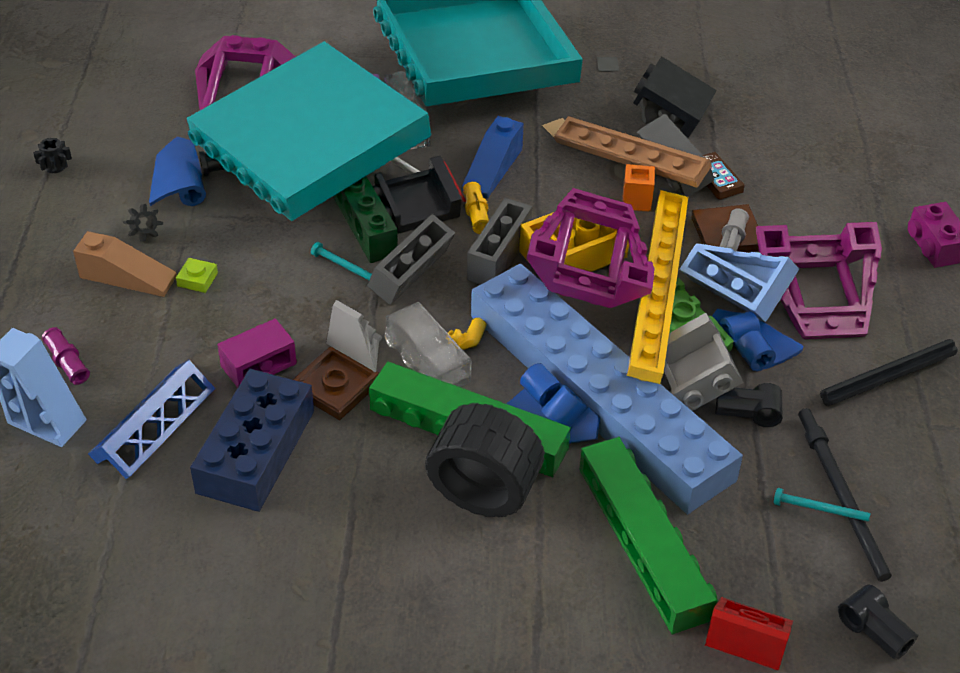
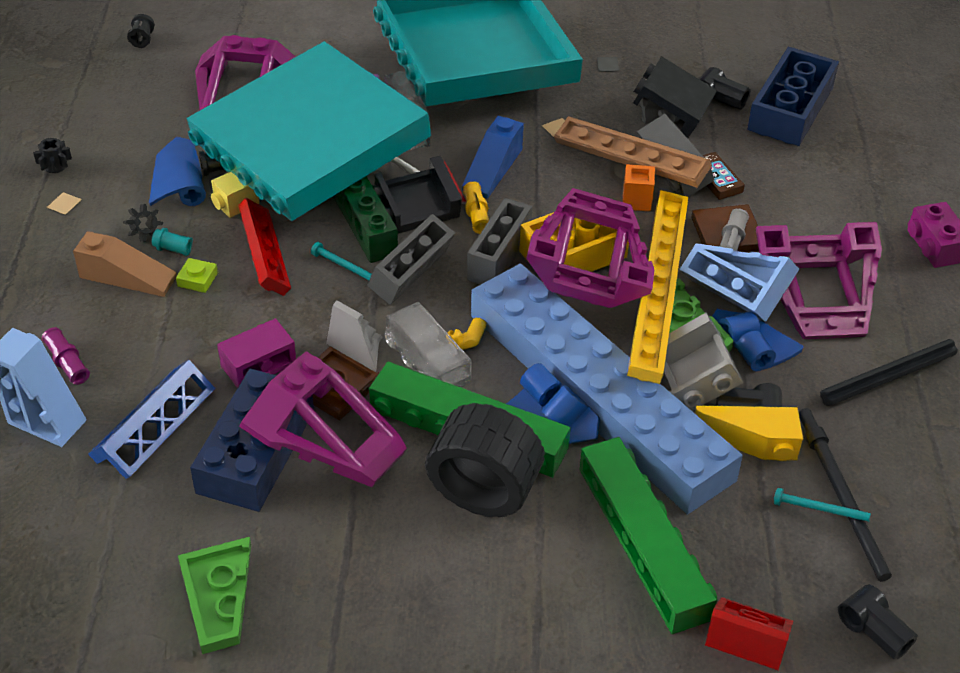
none -> tan sticker [47,192,82,215]
none -> black bush [127,14,155,48]
none -> teal pin [152,228,193,256]
none -> bright green wing [178,537,251,654]
none -> light yellow brick [211,172,260,218]
none -> red plate [239,198,291,296]
none -> magenta windscreen [239,351,407,487]
none -> yellow slope [695,405,803,461]
none -> black piece [698,67,751,110]
none -> dark blue brick [747,46,839,146]

